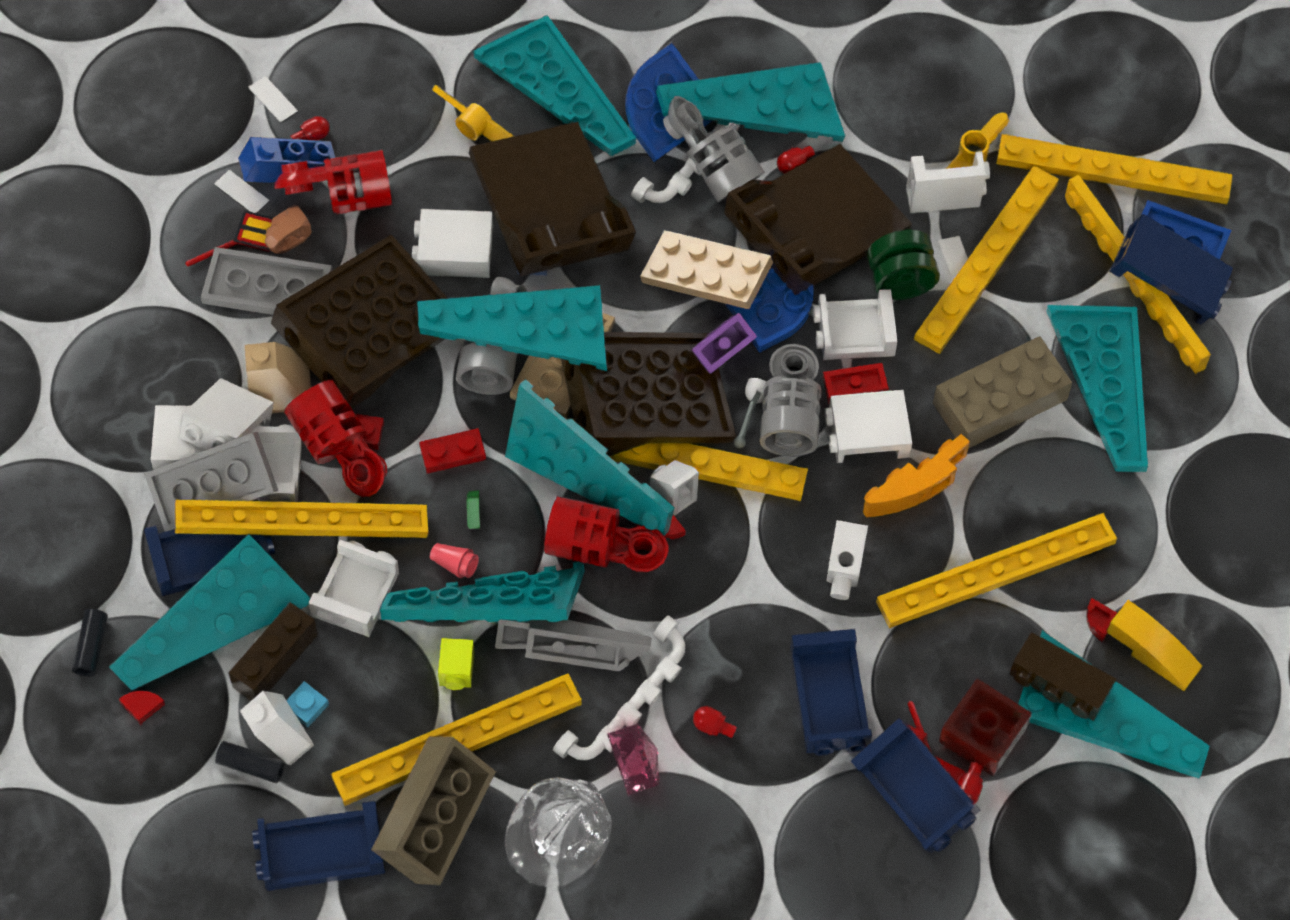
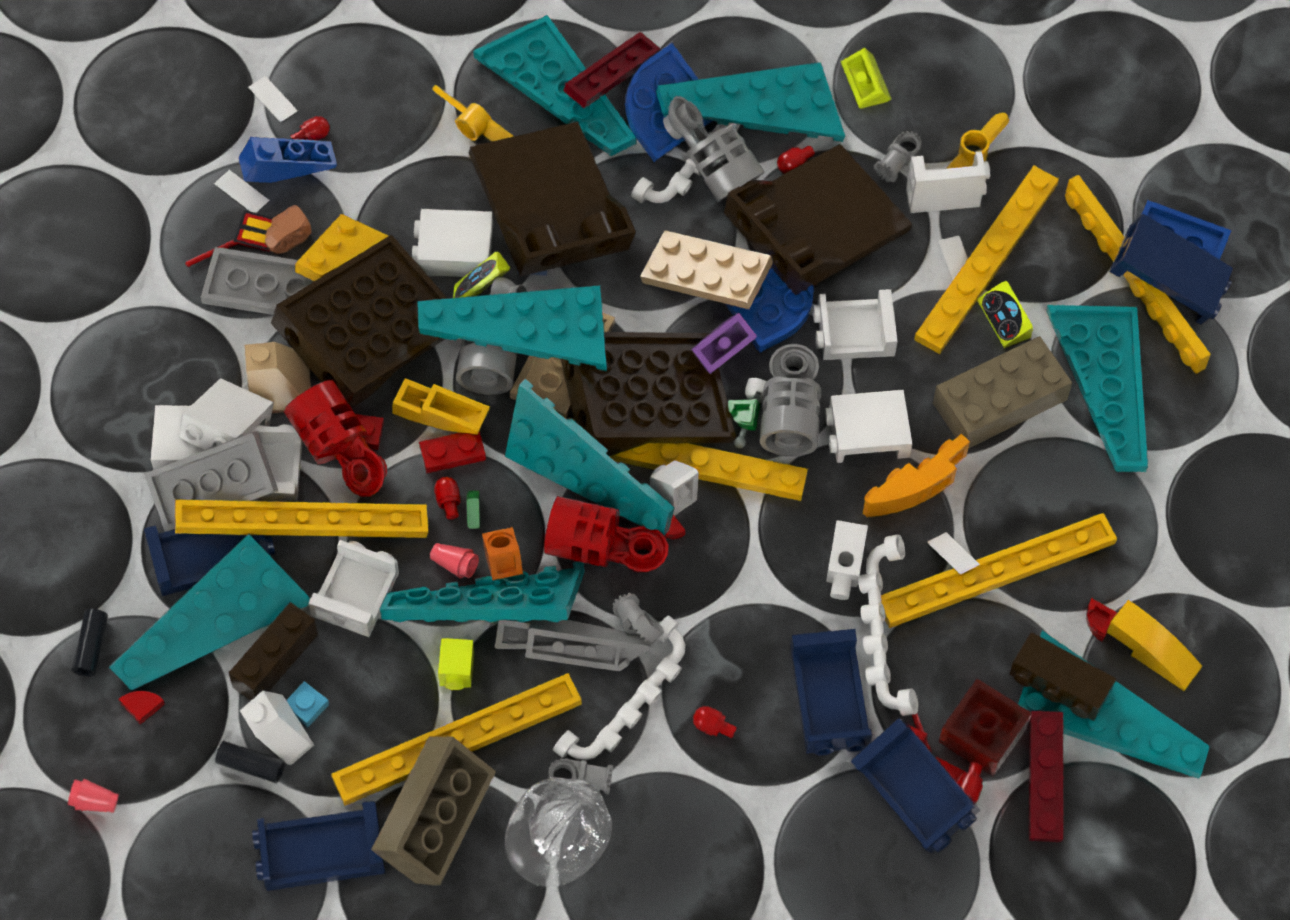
red cylinder [274,150,392,214] -> none
clear pink slope [607,723,659,795] -> none
red plate [822,363,889,404] -> none
dark green wheel [867,230,940,300] -> none
yellow plate [996,134,1232,205] -> none
none -> coral cone [68,779,119,813]
none -> yellow wing [295,214,388,281]
none -> yellow slope [392,378,490,434]
none -> red cylinder [434,477,461,520]
none -> slope [453,251,510,298]
none -> orange brick [482,527,523,580]
none -> light grey connector [548,758,614,794]
none -> dark red plate [563,32,661,109]
none -> light grey connector [612,593,664,645]
none -> green tile [728,399,760,431]
none -> neon yellow slope [840,47,891,109]
none -> white bar [858,534,918,716]
none -> light grey connector [874,131,922,182]
none -> white sticker [927,532,980,575]
none -> slope [977,281,1033,348]
none -> dark red plate [1029,711,1063,842]

